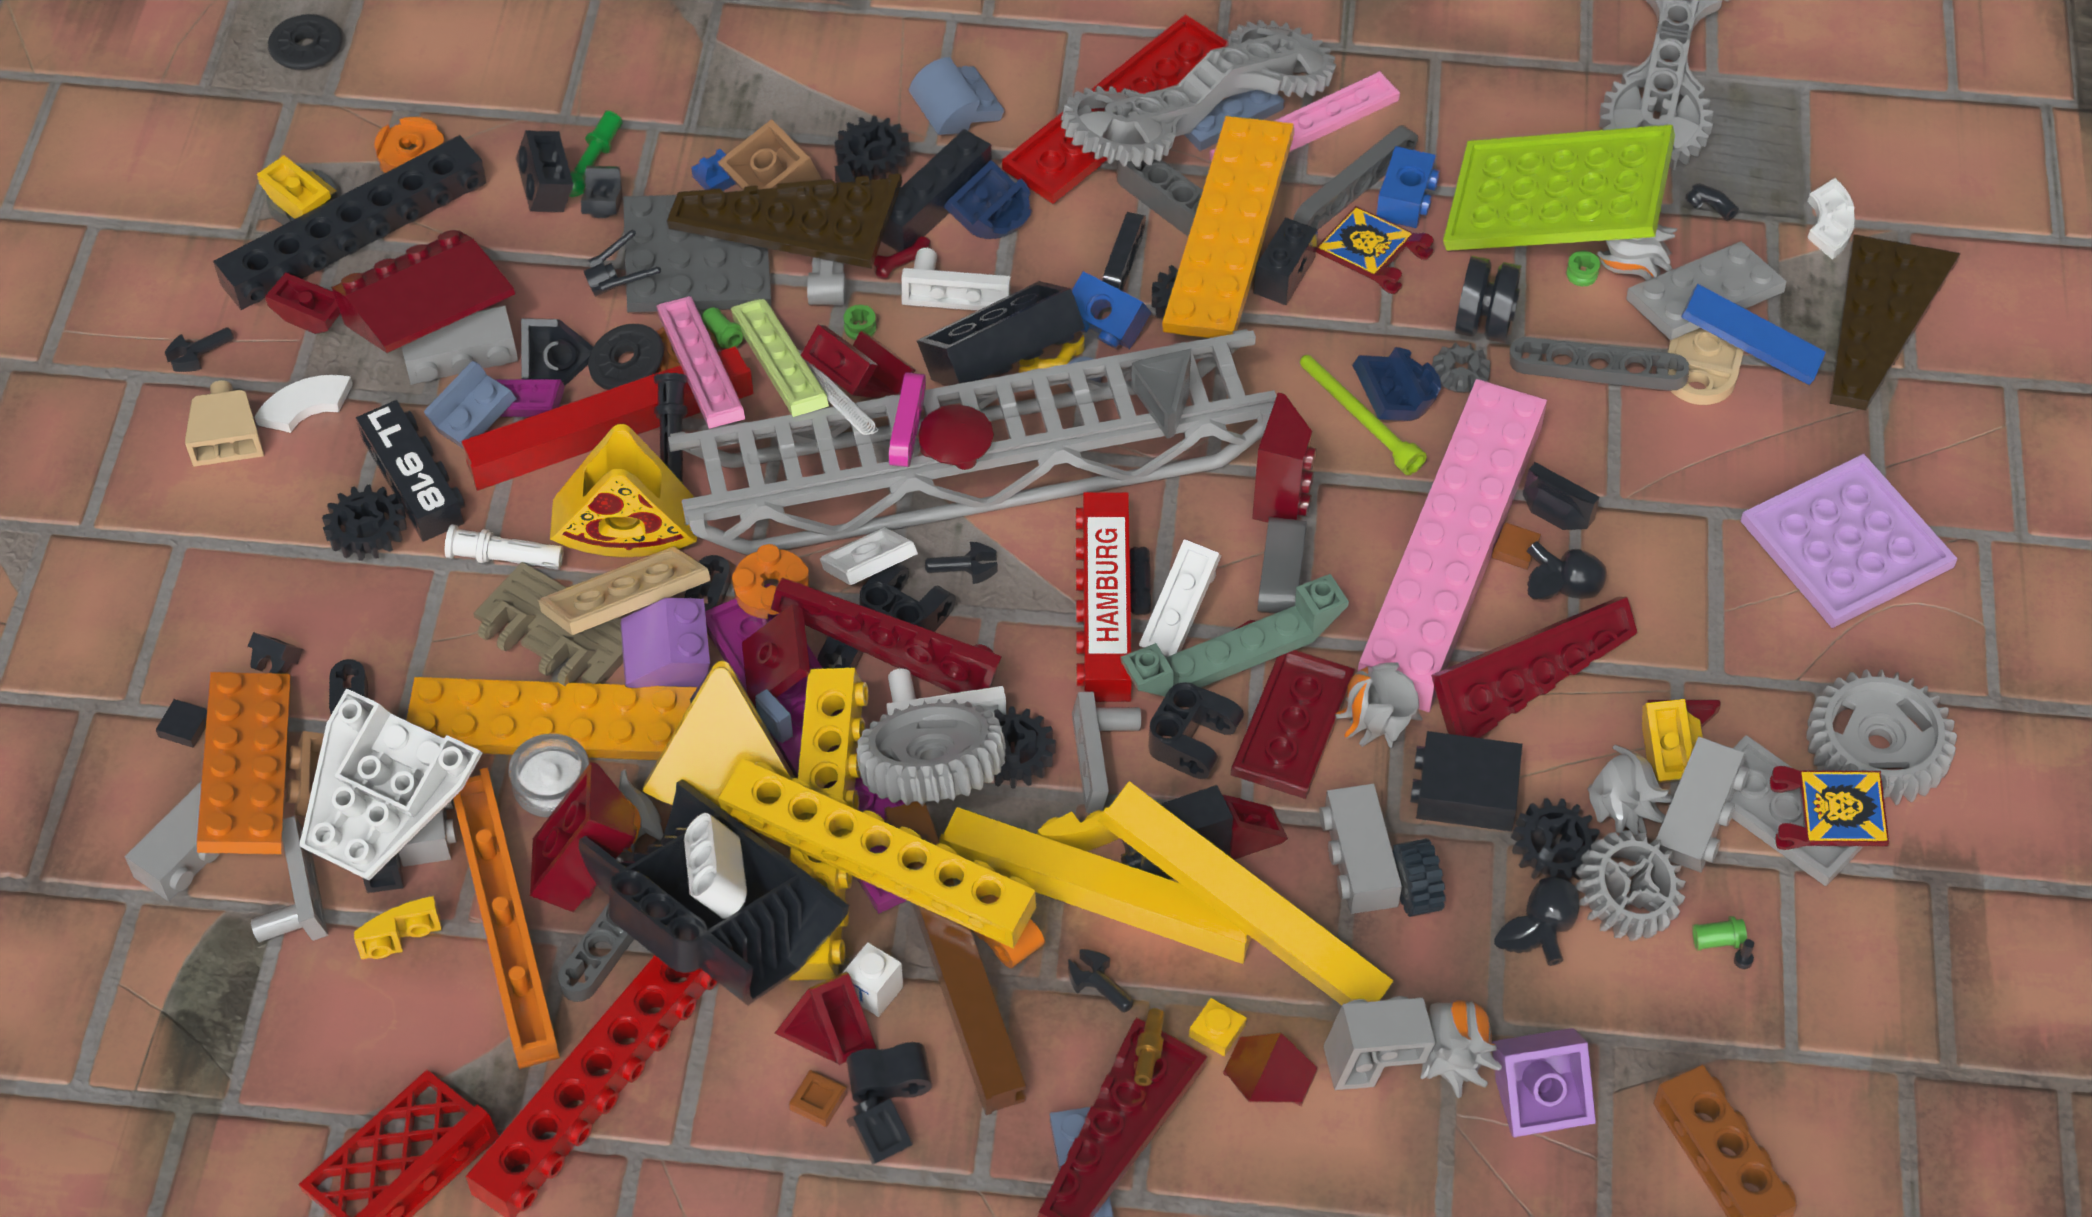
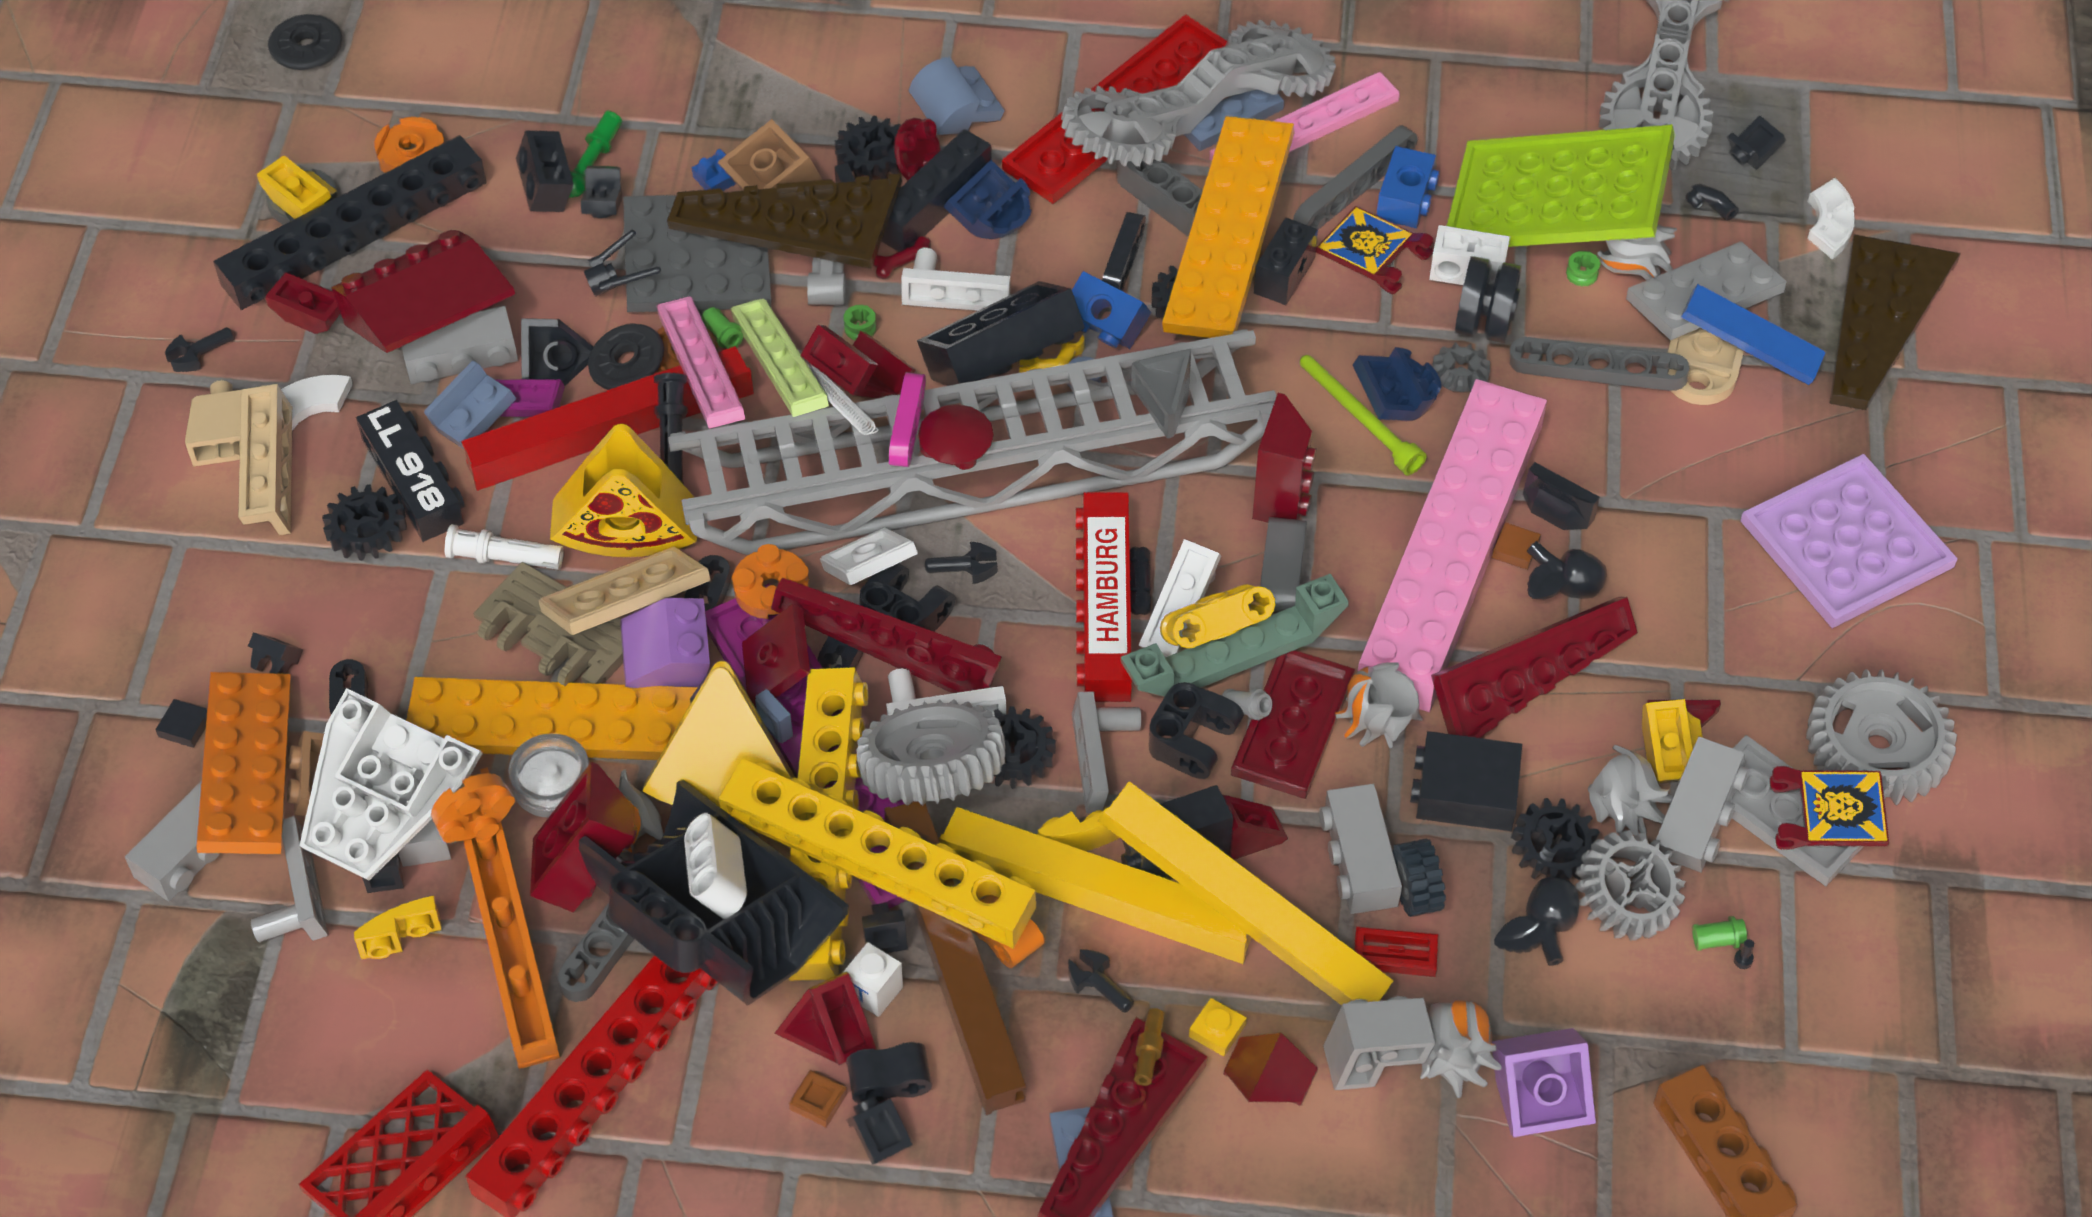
none -> tan fence [238,384,292,535]
none -> orange plate [431,773,515,843]
none -> black tile [862,902,908,953]
none -> dark red dish [894,118,941,181]
none -> yellow piece [1160,584,1275,648]
none -> light grey pin [1222,689,1272,720]
none -> red tile [1354,927,1438,977]
none -> white brick [1429,225,1510,285]
none -> black bracket [1727,115,1786,170]

